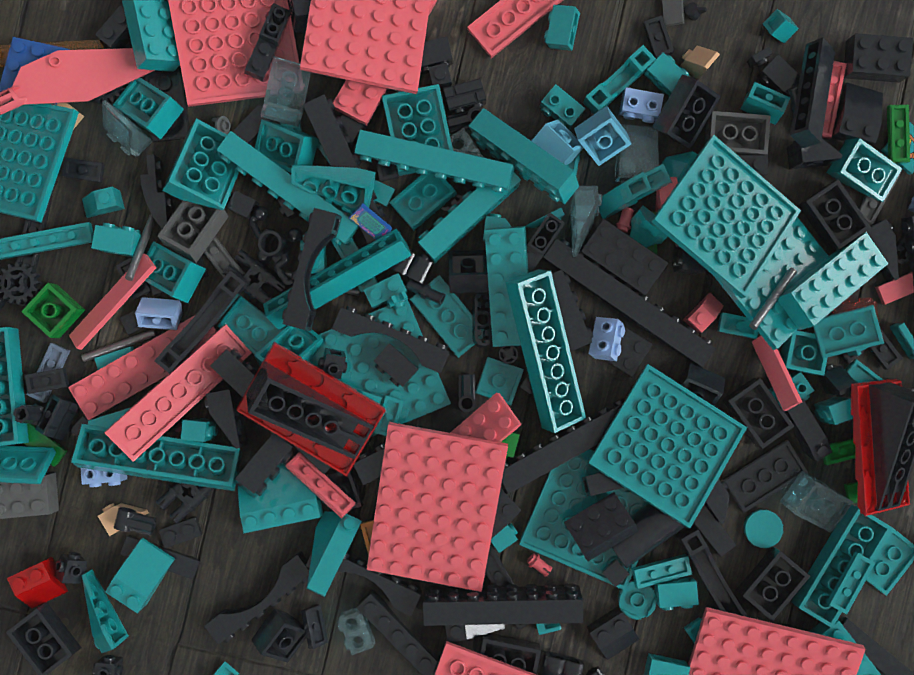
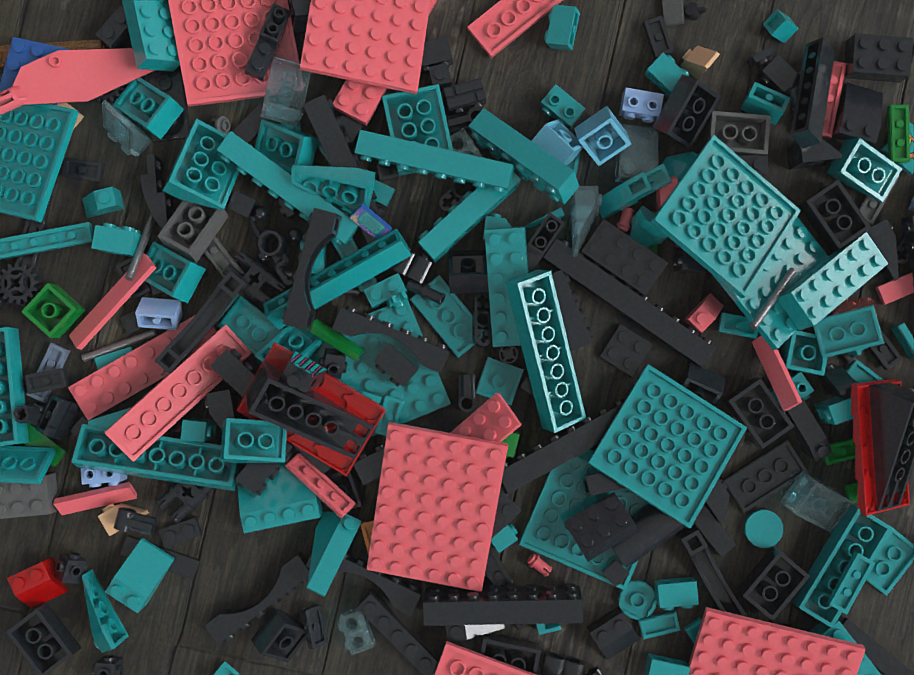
teal tile [389,172,457,231] -> none
teal arch [583,45,656,115] -> none
light blue brick [589,317,625,361] -> none
teal plate [632,554,692,589] -> none
none -> coral tile [53,482,137,515]
none -> teal slope [220,418,287,463]
none -> black torso [281,351,328,393]
none -> green tile [309,318,365,361]
none -> teal tile [638,610,681,640]

